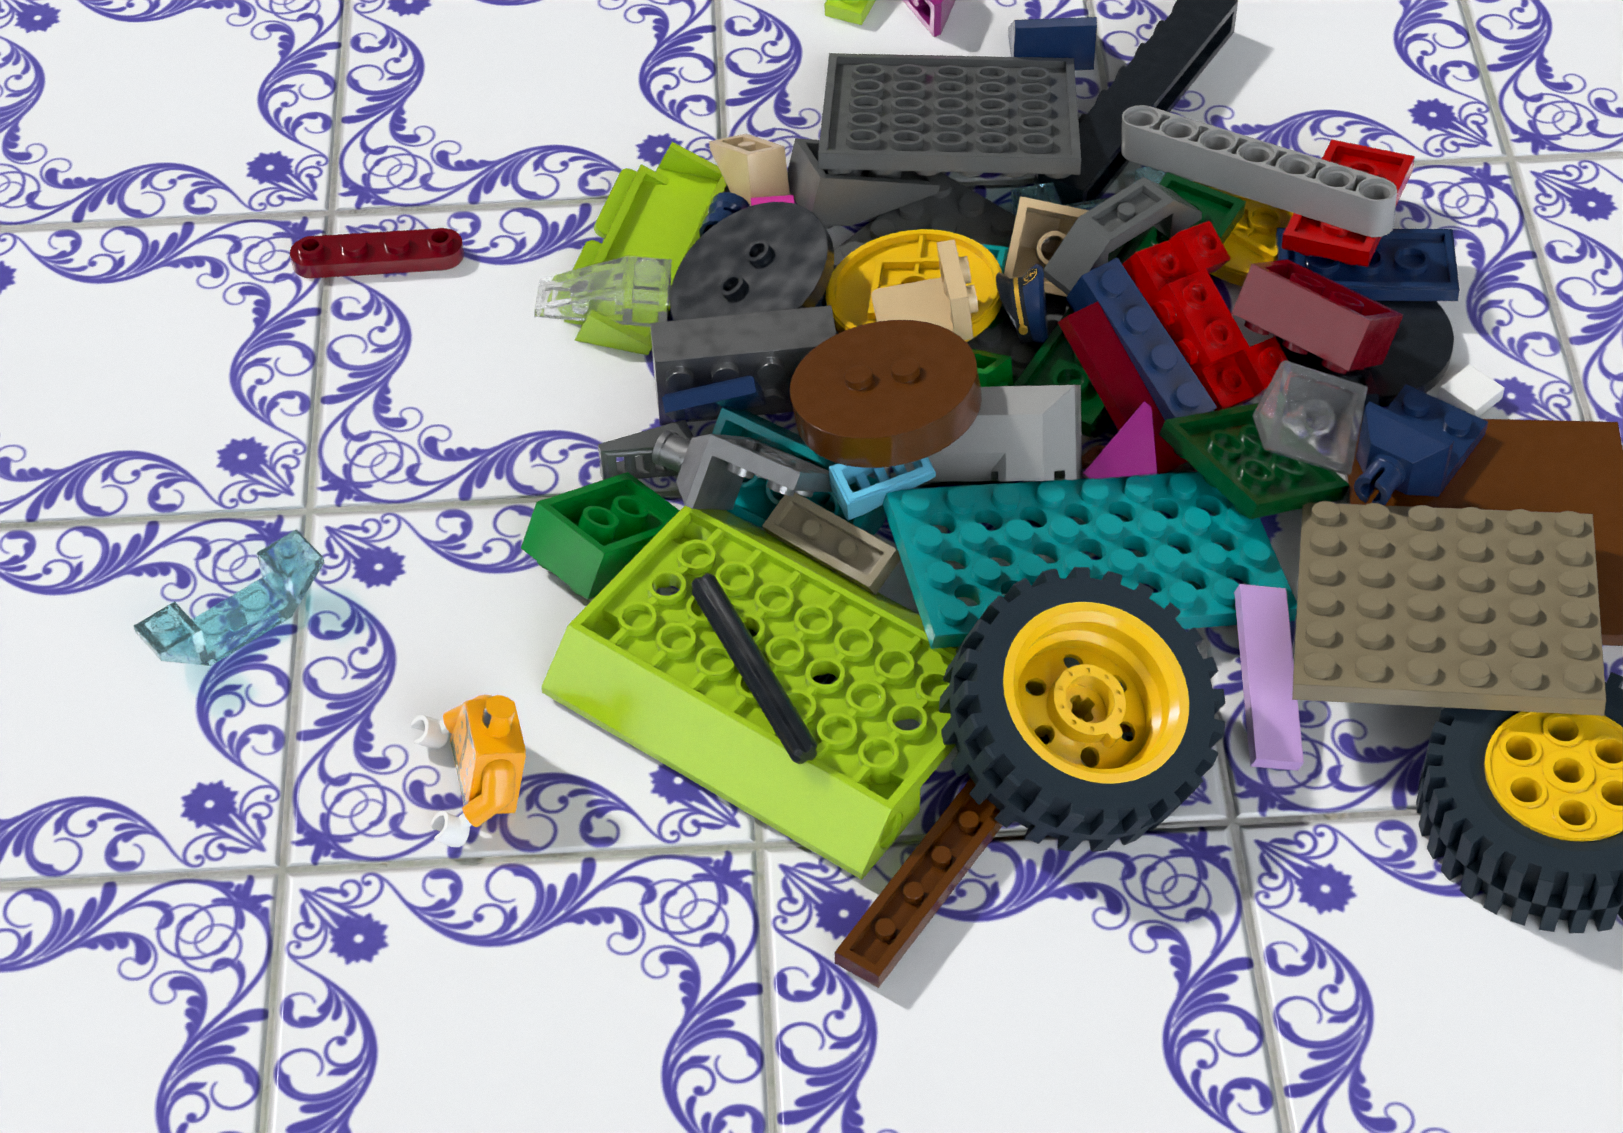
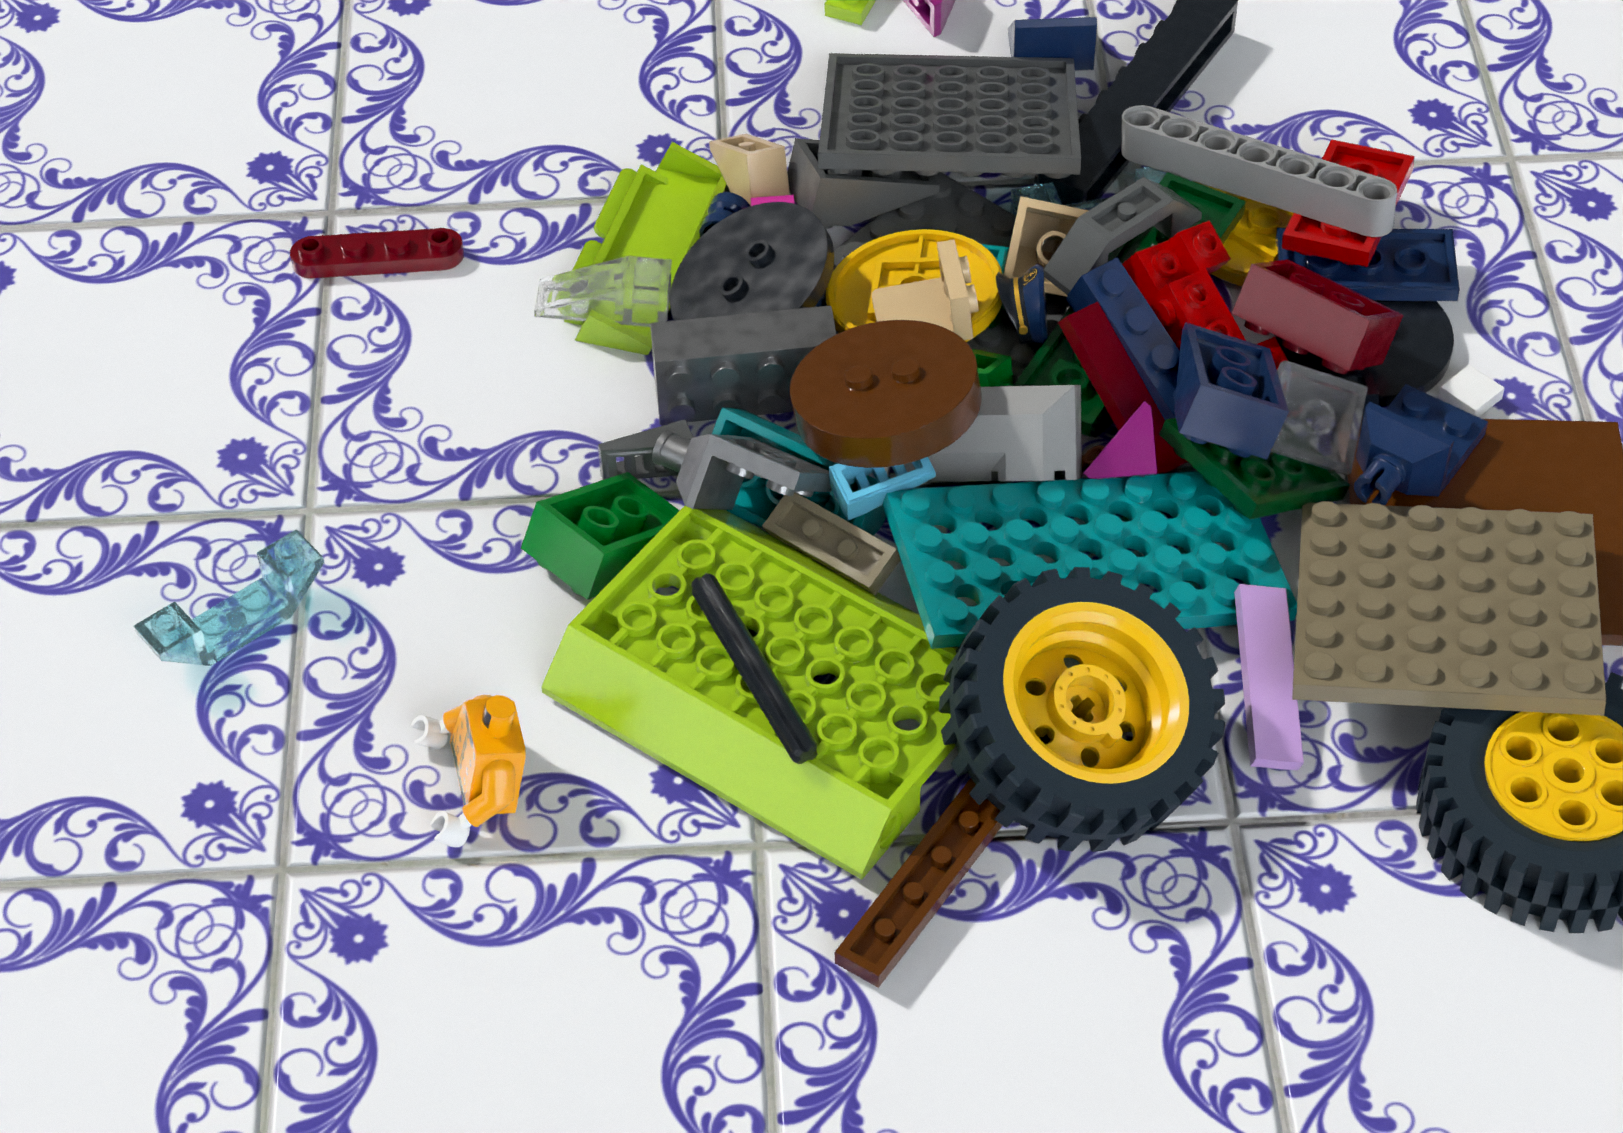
dark blue tile [662,375,766,422] -> none
none -> dark blue slope [1174,322,1289,460]

